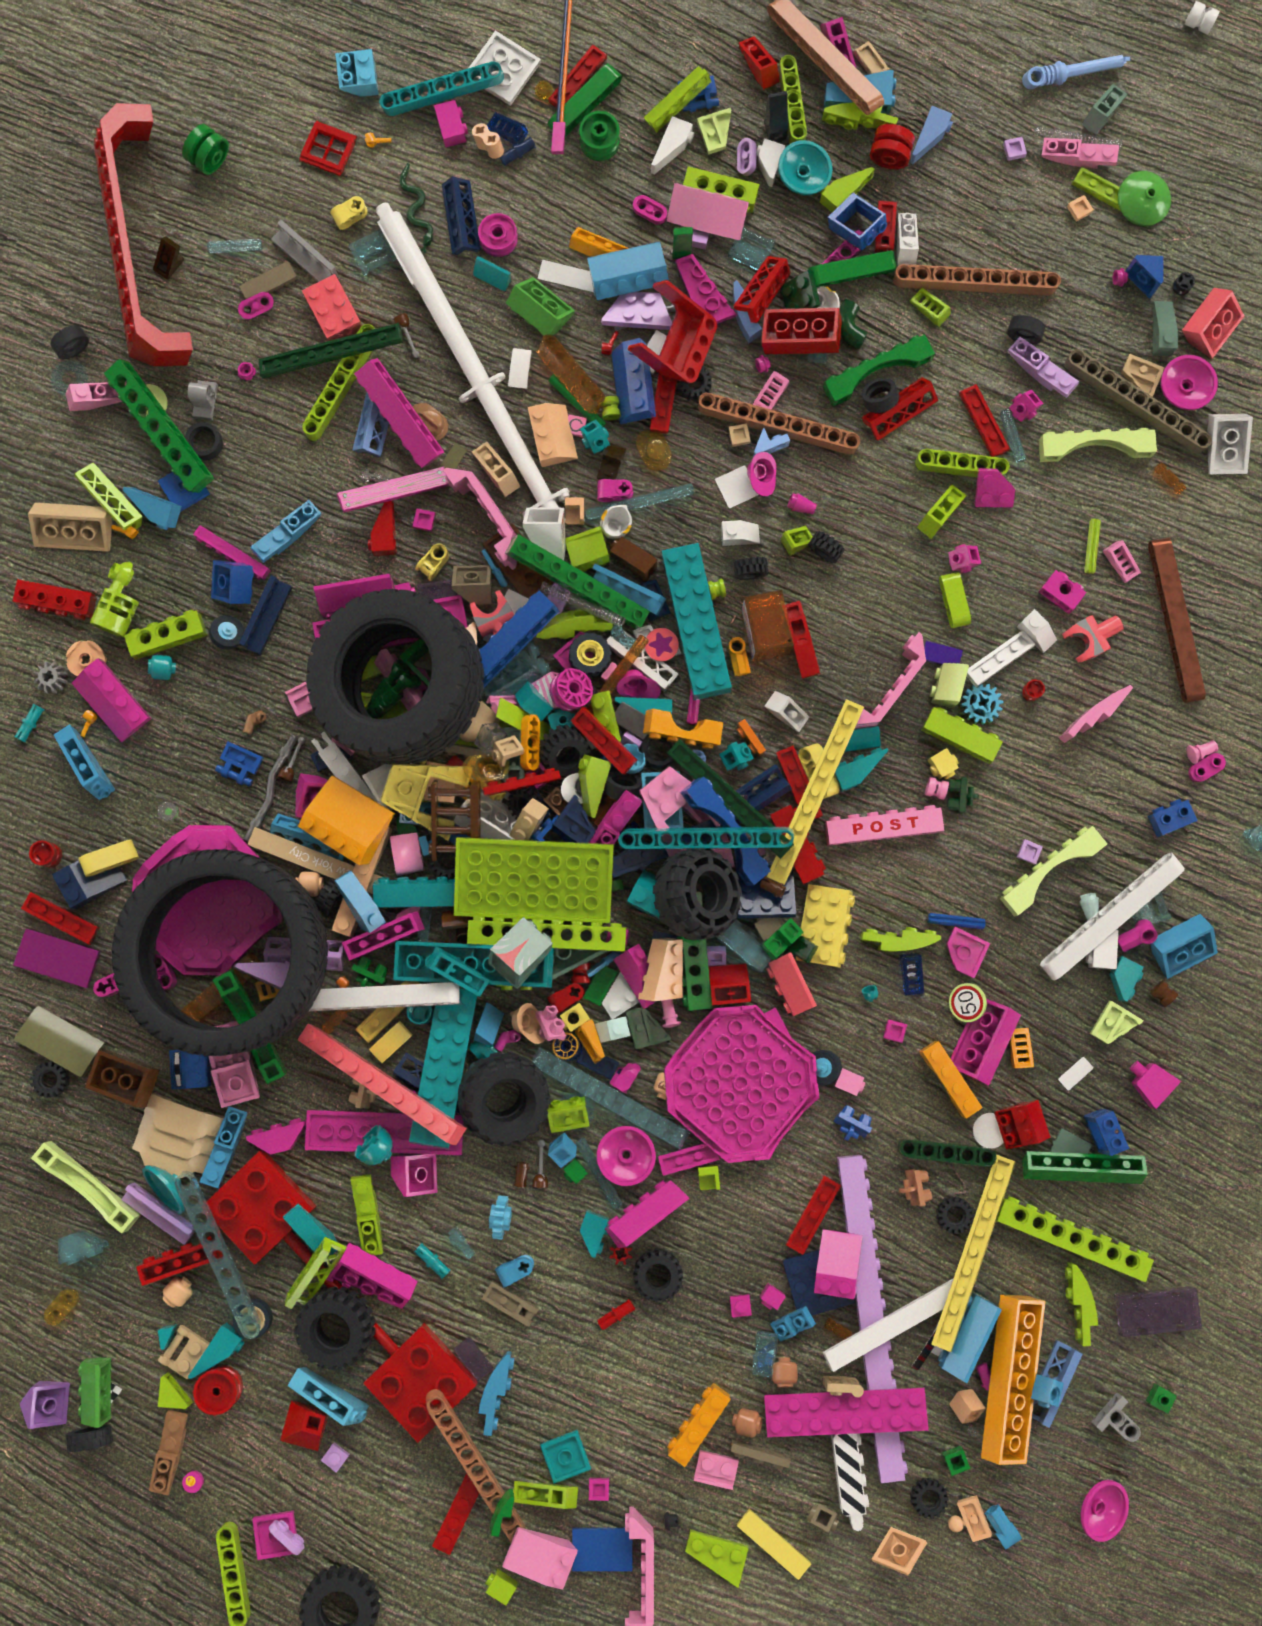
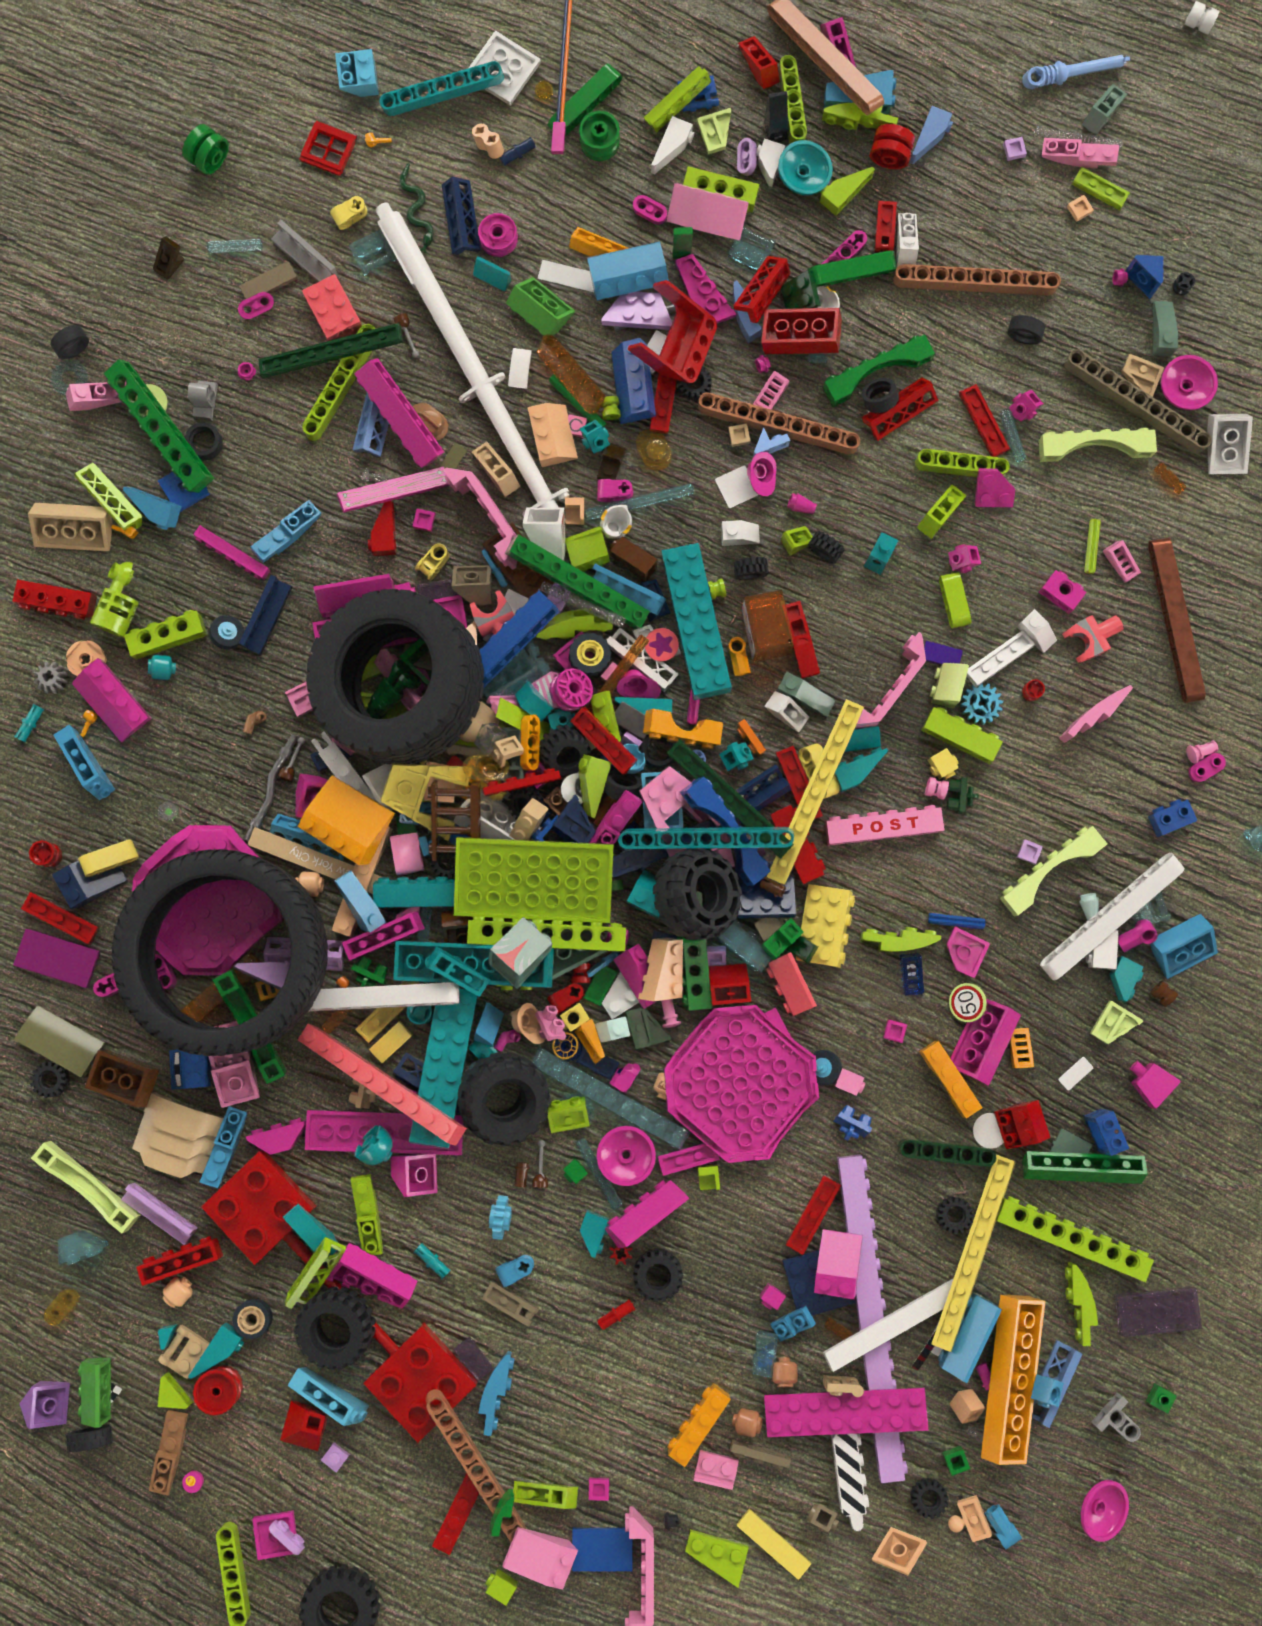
red arch [94,103,193,366] -> none
teal dish [142,1165,185,1215] -> none
clear light blue beam [175,1171,261,1339] -> none
blue slope [211,560,254,604] -> none
blue plate [215,741,264,787] -> none
black tyre [315,878,343,915] -> none
dark pink brick [434,100,468,148] -> none
clear light blue plate [448,1226,475,1260] -> none
clear blue slope [487,112,528,145] -> none
teal tile [540,1429,591,1484] -> none
red tile [548,44,607,108] -> none
dark azure brick [548,1133,577,1168] -> none
red hand [601,331,619,355] -> none
clear light blue arm [611,625,636,647] -> none
lavender slope [692,229,709,250] -> none
dark pink plate [729,1294,752,1317] -> none
blue window [828,193,887,251] -> none
dark green cylinder [840,299,868,349] -> none
tan tile [853,41,890,74] -> none
teal hinge [862,985,878,1002] -> none
nougat hips [899,1169,932,1206] -> none
lime slope [910,288,951,327] -> none
lavender slope [1008,337,1079,398] -> none
bright green dish [1118,171,1171,227] -> none
coral slope [1182,288,1244,359] -> none
none -> sand green slope [777,671,836,718]
none -> teal torso [864,532,898,575]

